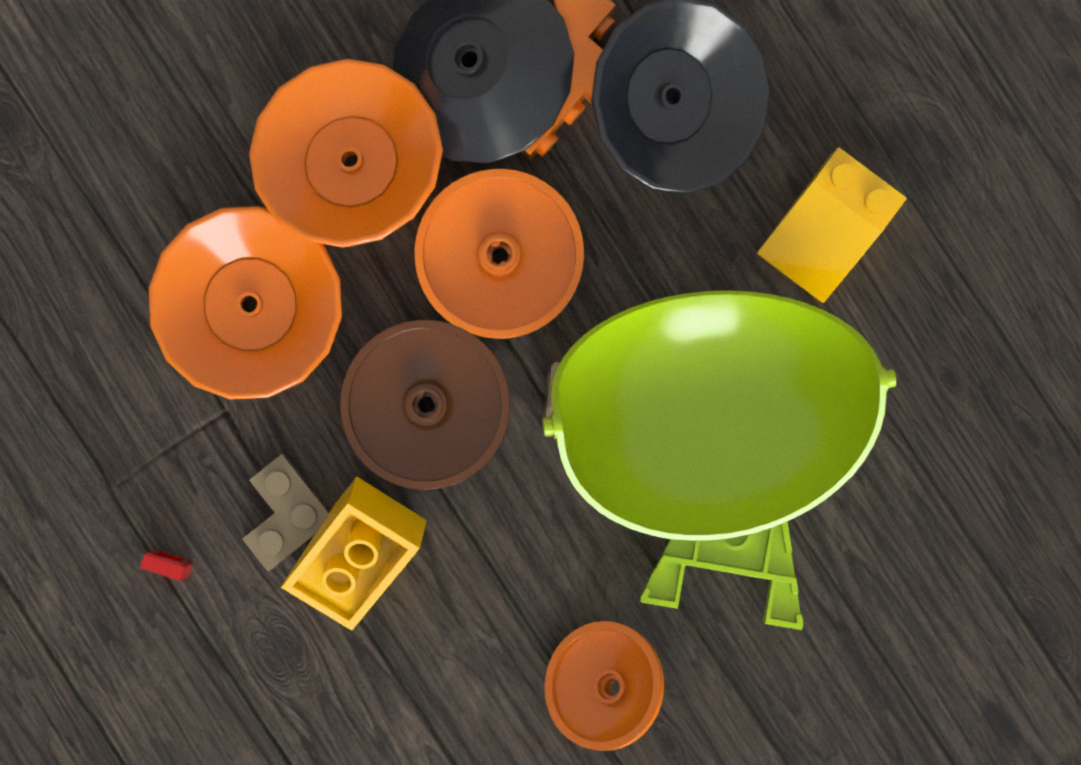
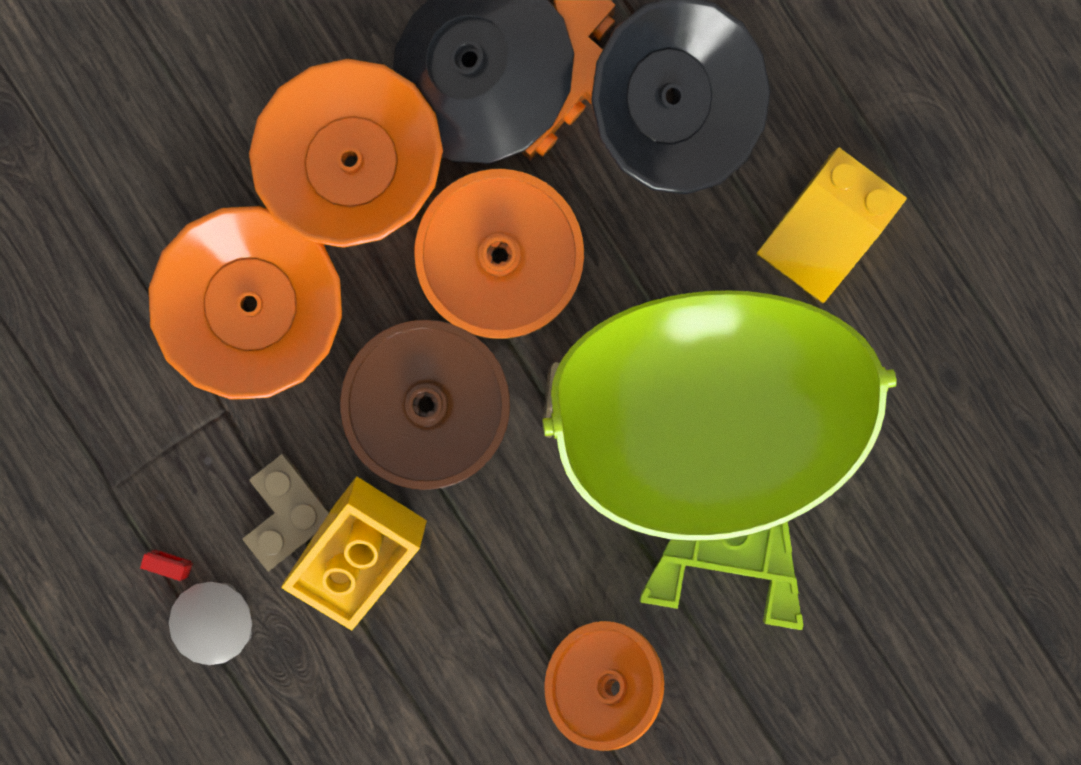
none -> light grey dish [169,581,252,665]

